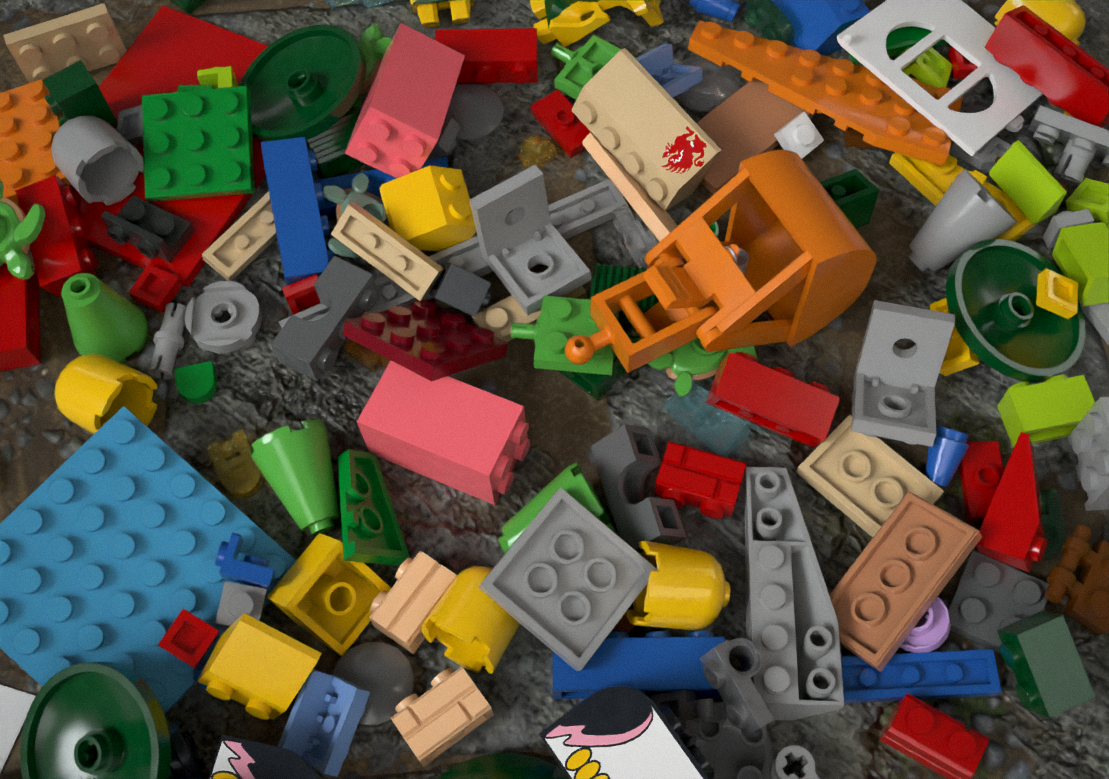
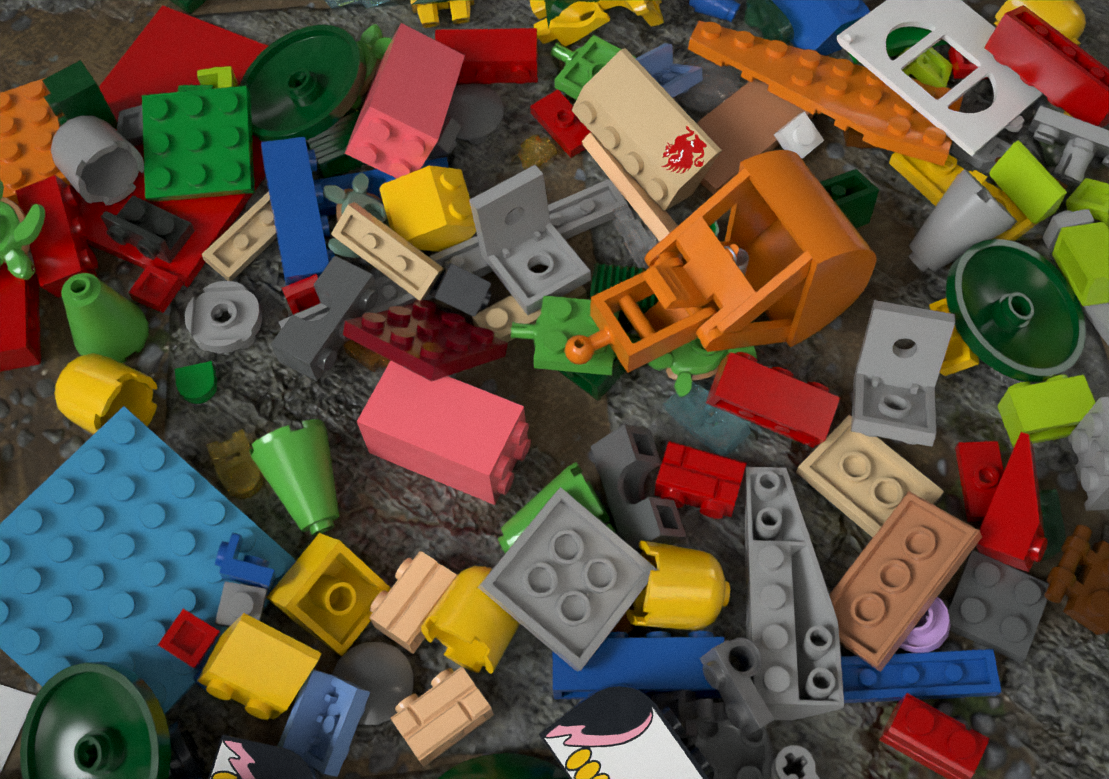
tan plate [3,3,127,83] -> none
light grey pin [147,303,186,380] -> none
green wing [338,449,410,566] -> none
blue cone [926,426,970,487] -> none
dark green brick [997,611,1096,718] -> none
yellow tile [1036,268,1078,319] -> none

